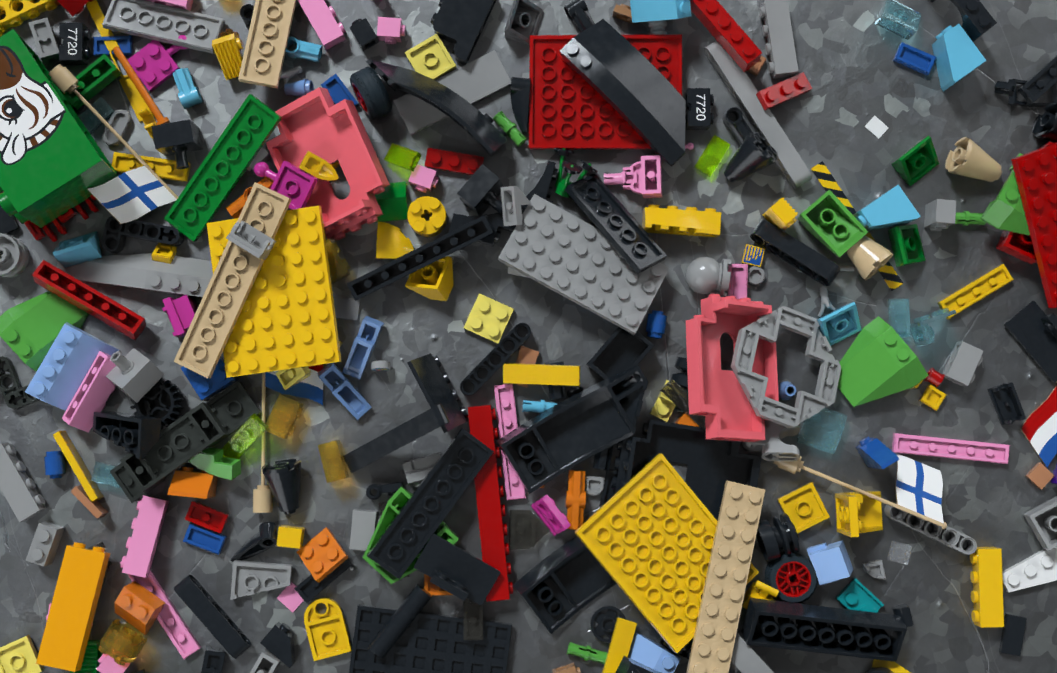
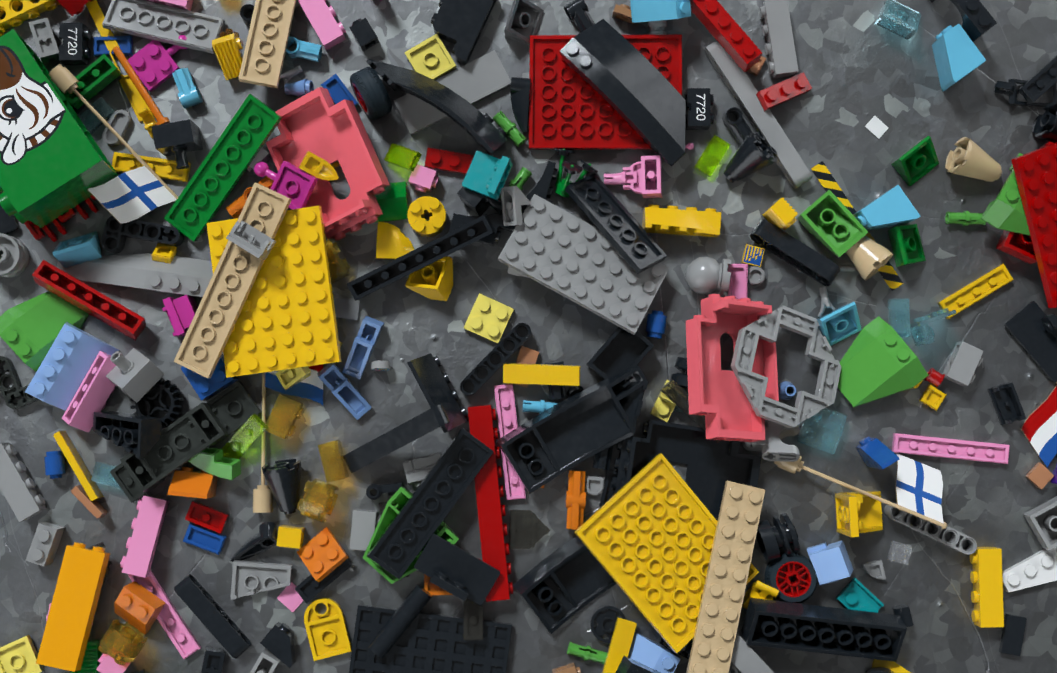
bright pink brick [377,17,406,44] -> none
dark pink plate [530,495,571,536] -> none
orange slope [675,412,700,427] -> none
yellow plate [777,482,830,534] -> none
blue tile [893,42,936,75] -> none
light grey brick [924,199,956,231] -> none
none -> clear yellow brick [297,478,338,523]
none -> teal bracket [462,151,513,200]
none -> bright green pin [500,167,532,198]

